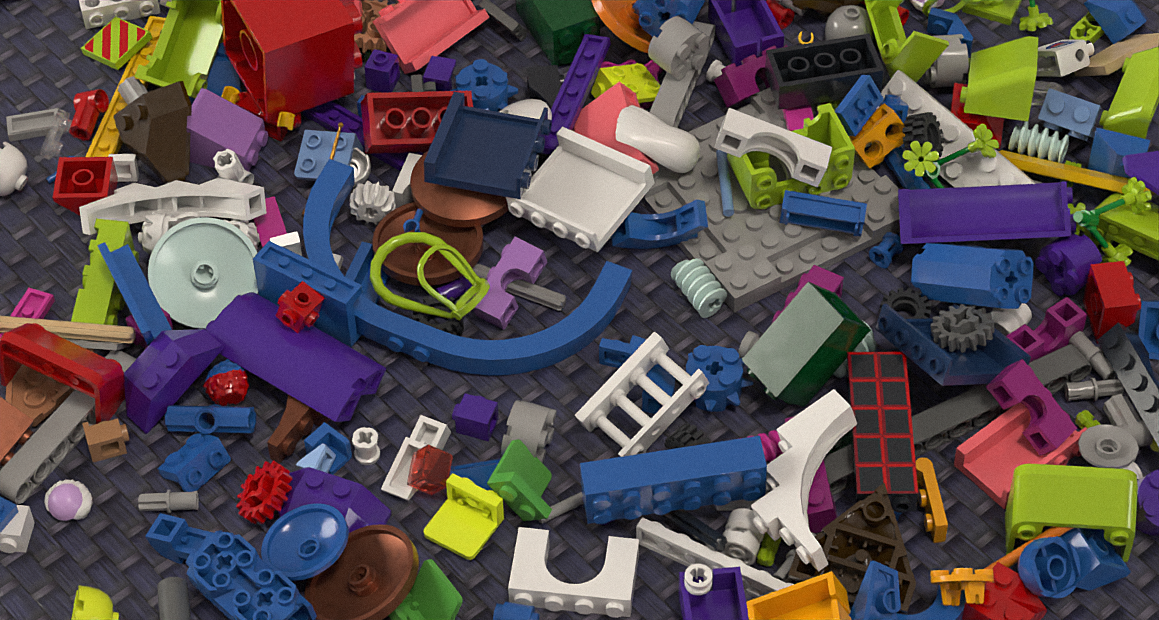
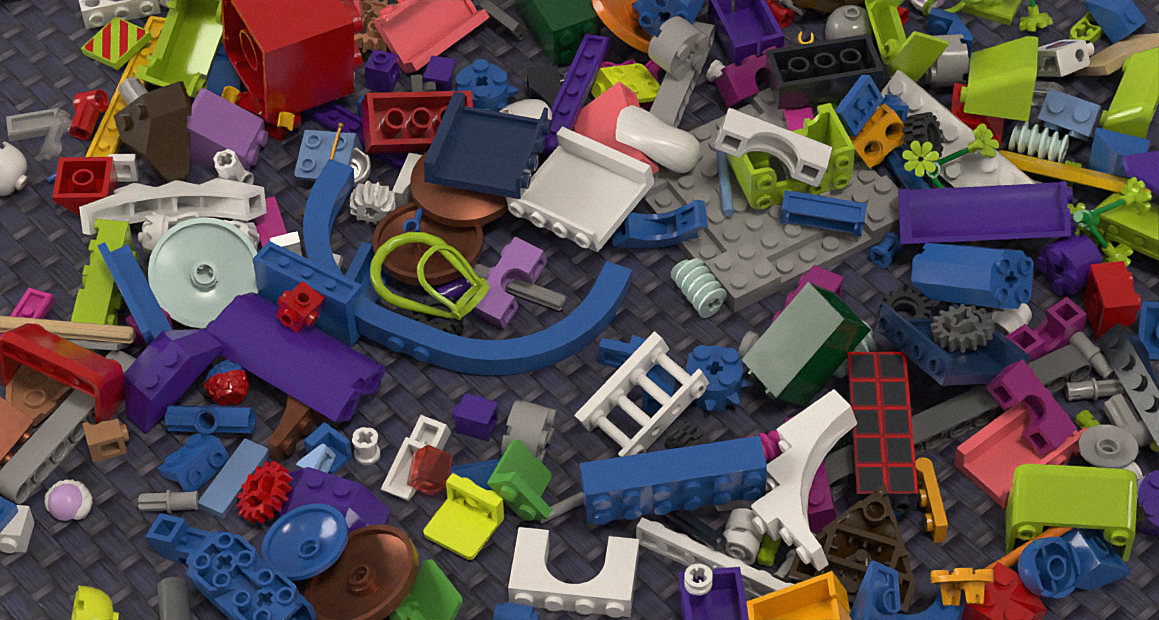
none -> medium blue tile [197,438,270,519]

